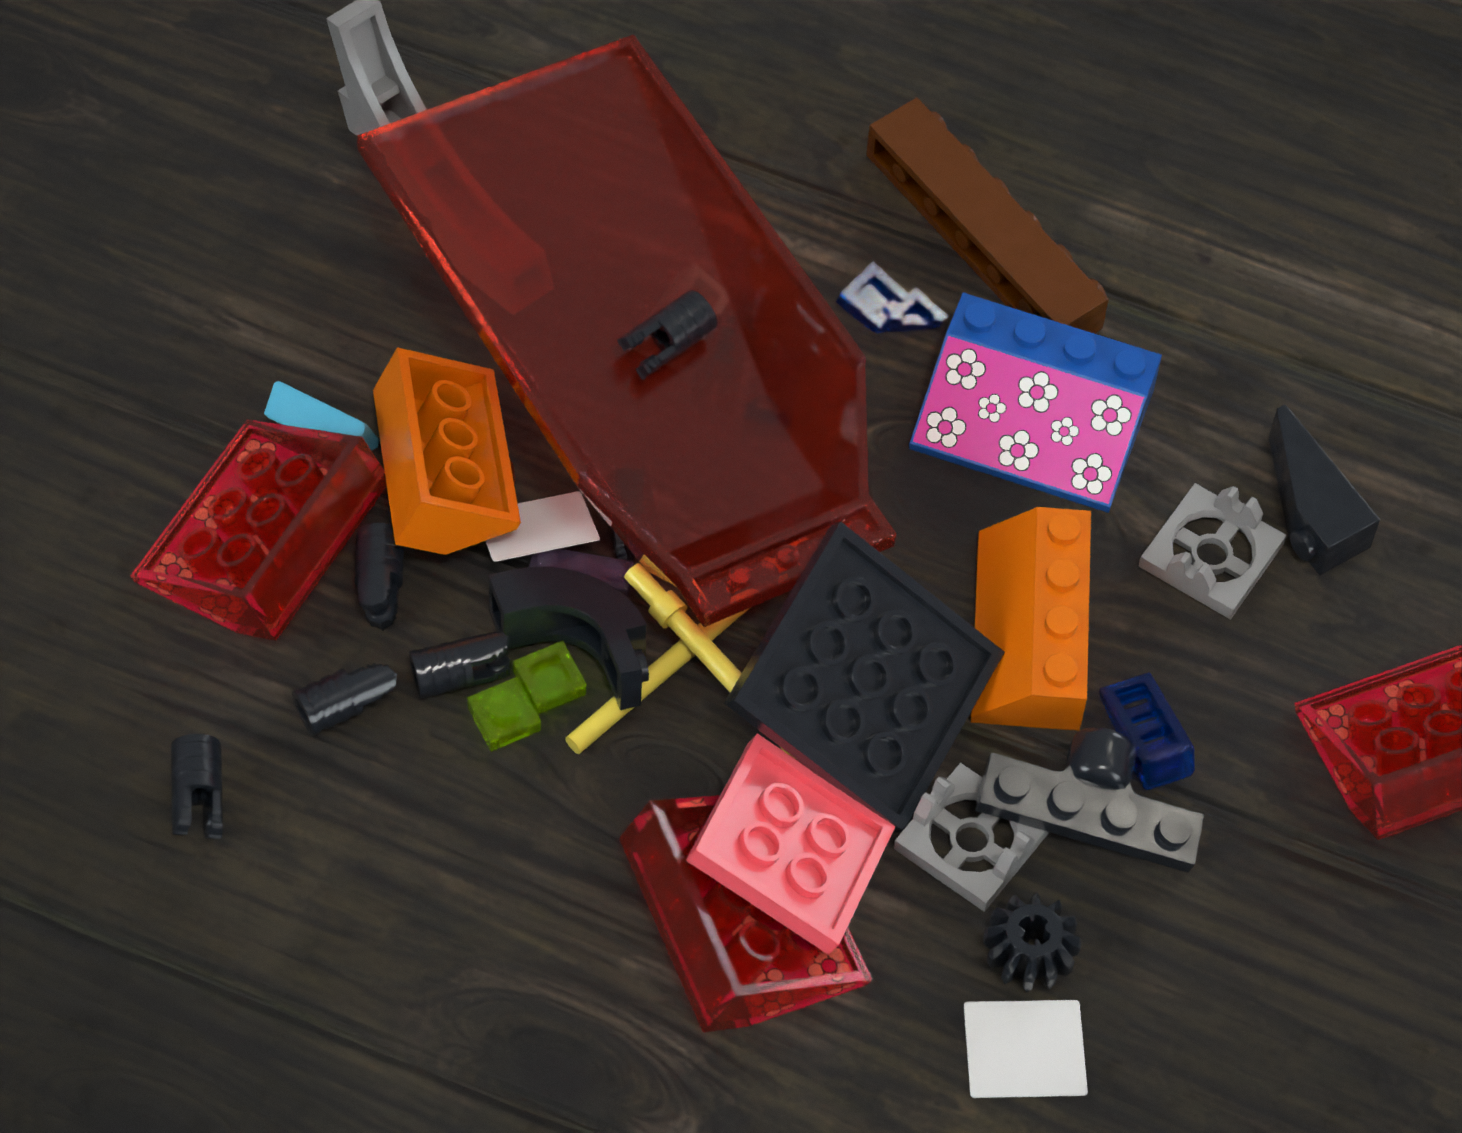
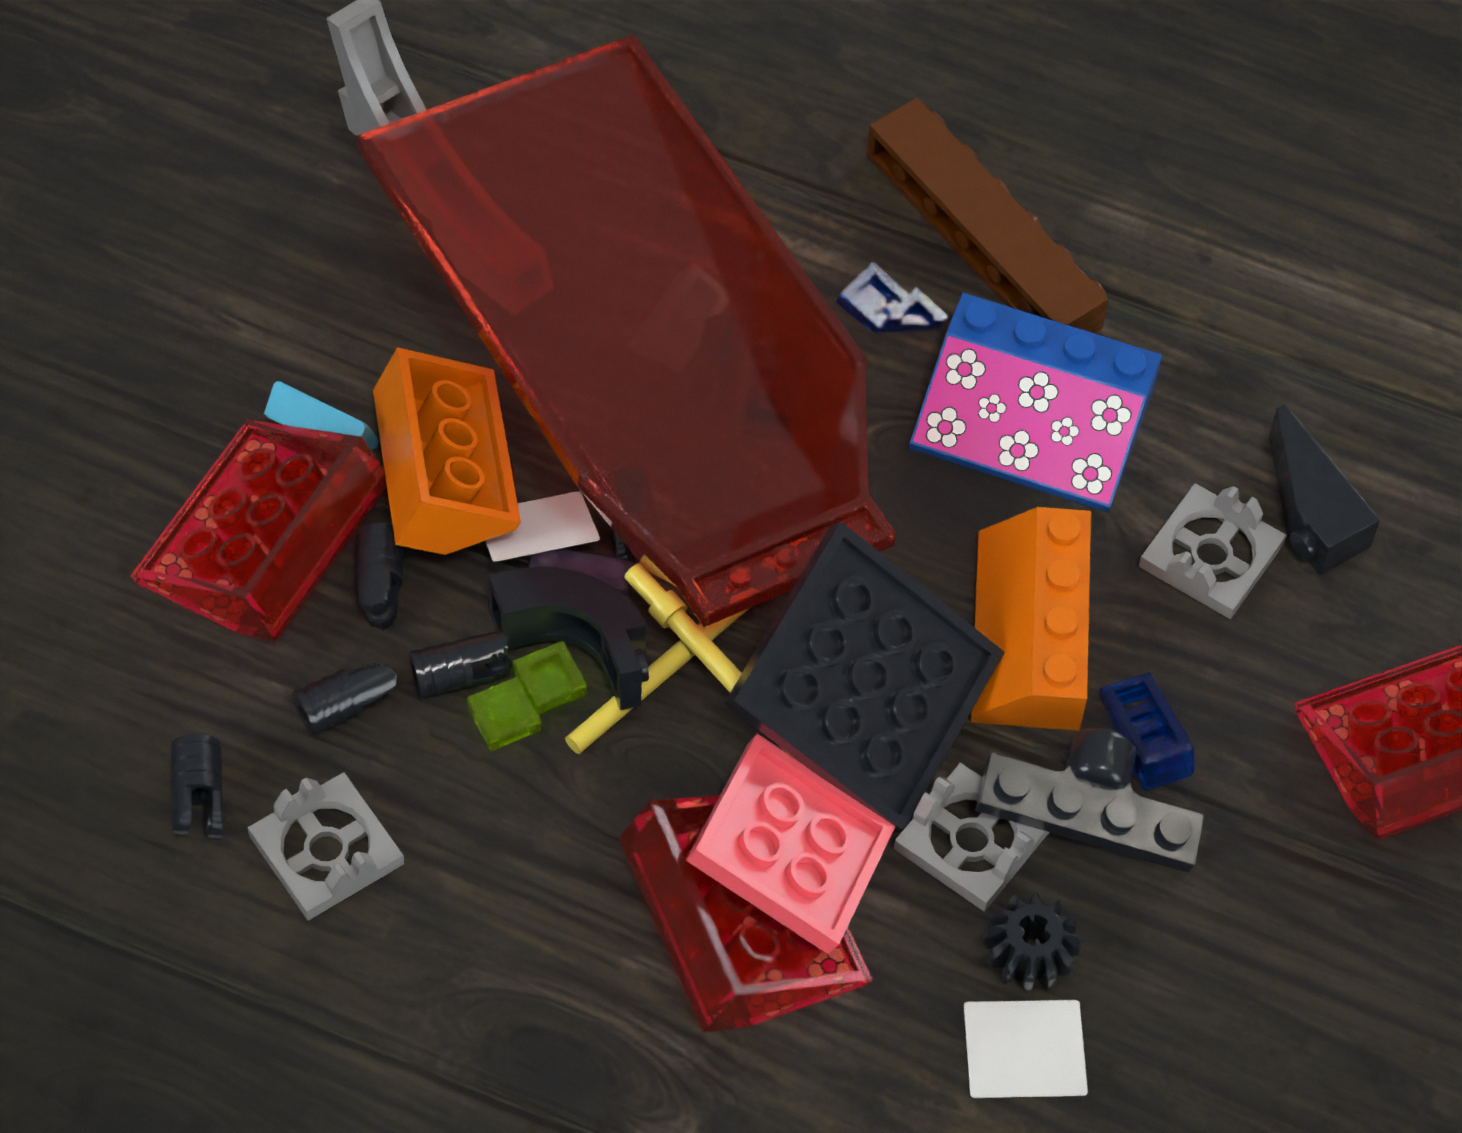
black hinge [617,290,718,380] -> none
none -> light grey piece [248,772,404,920]

